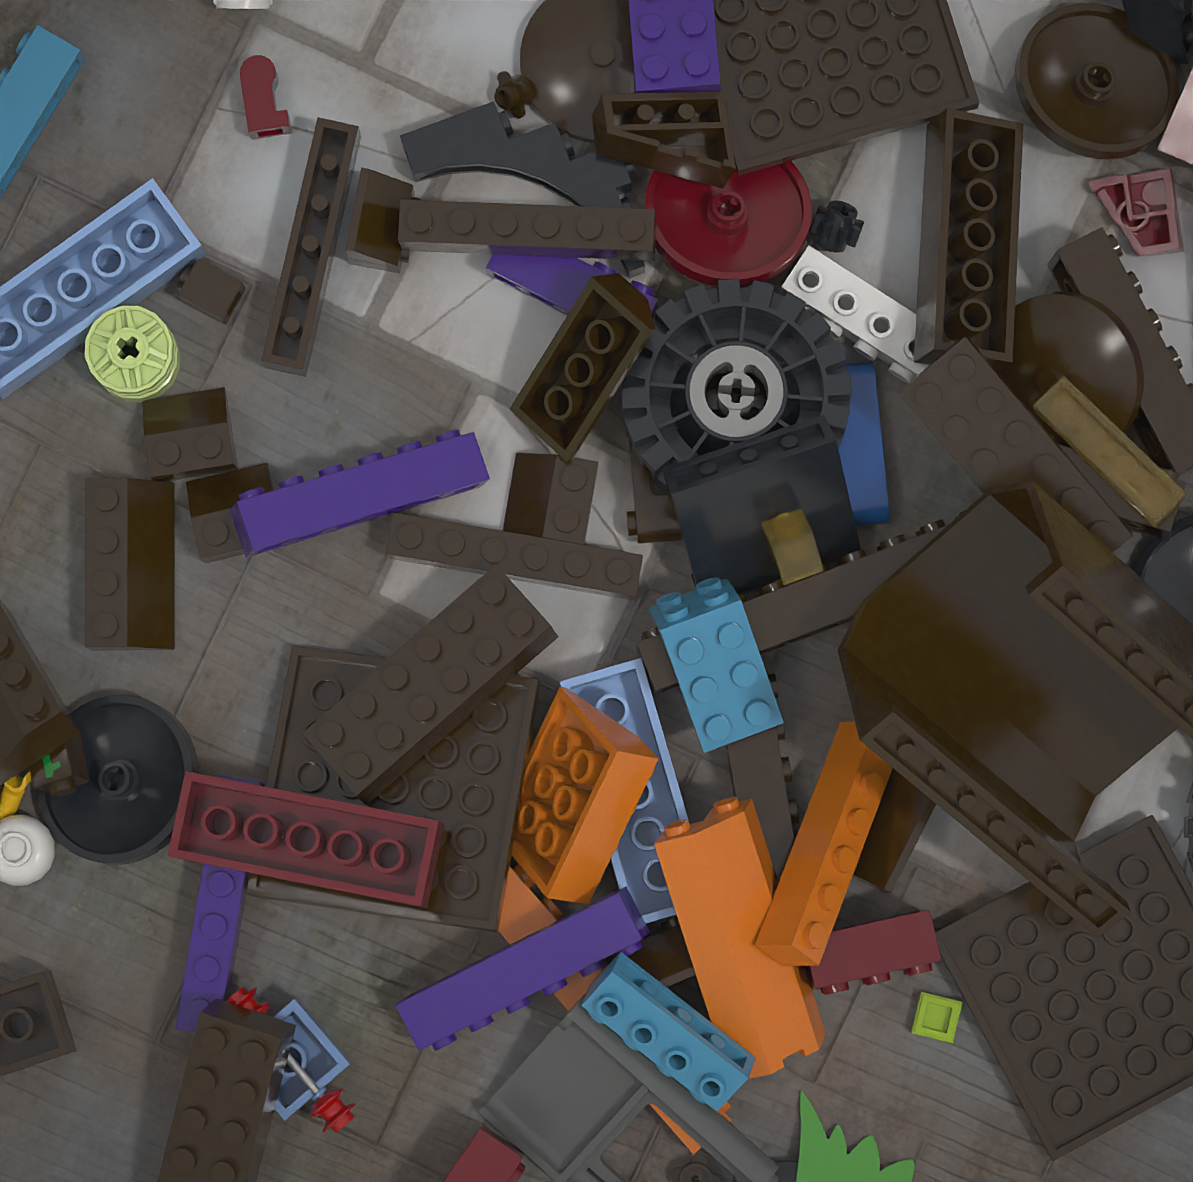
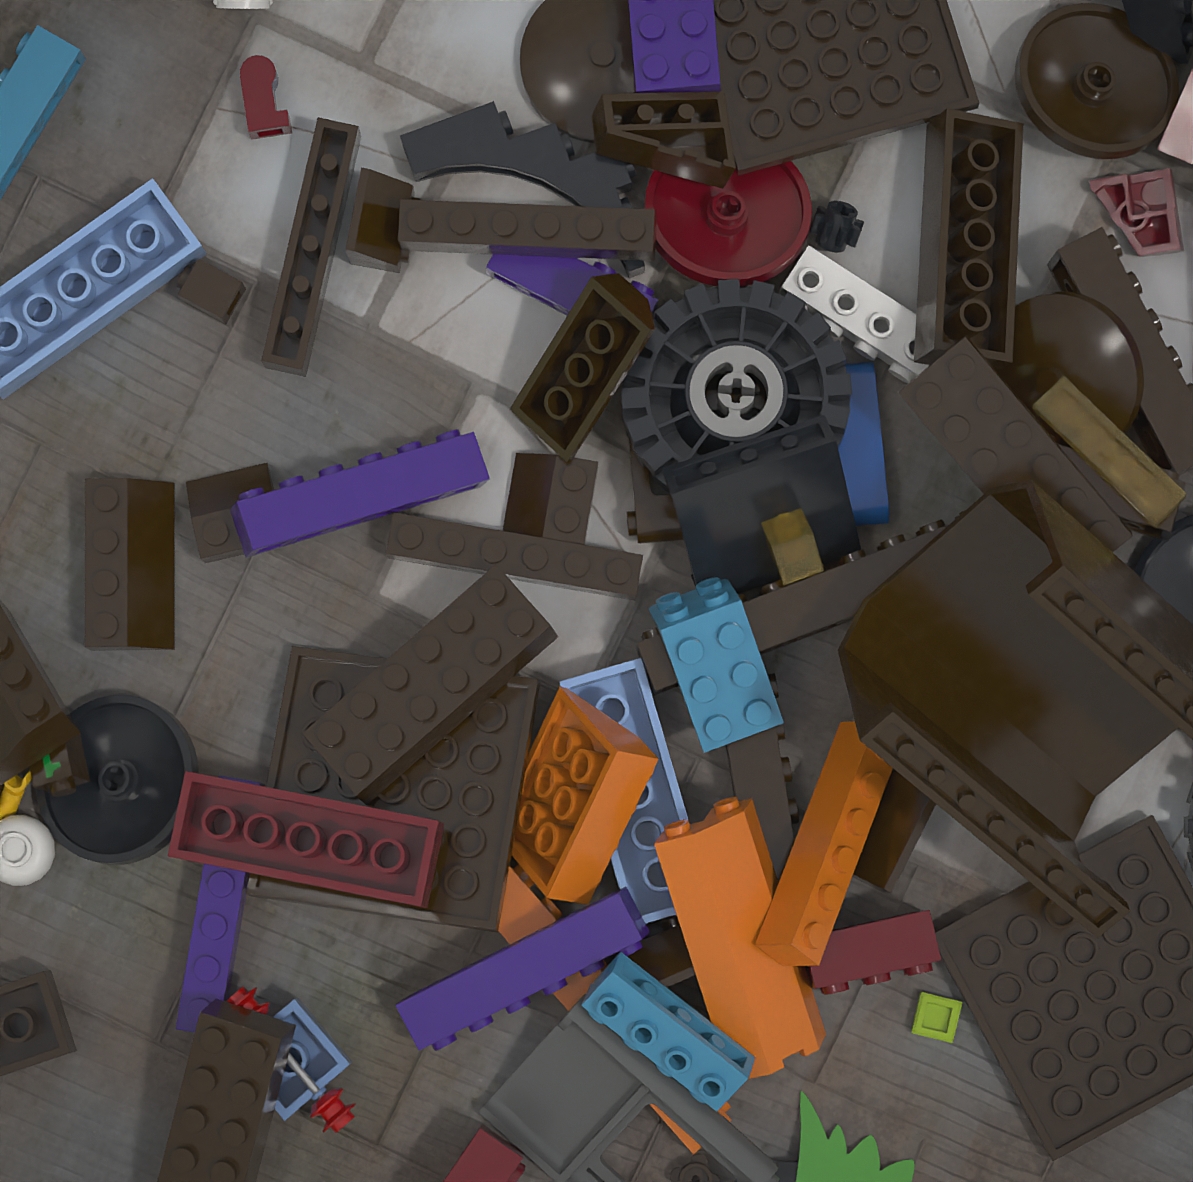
yellowish green wheel [85,305,180,402] -> none
dark brown slope [142,387,238,482] -> none
dark brown plate [494,71,533,119] -> none

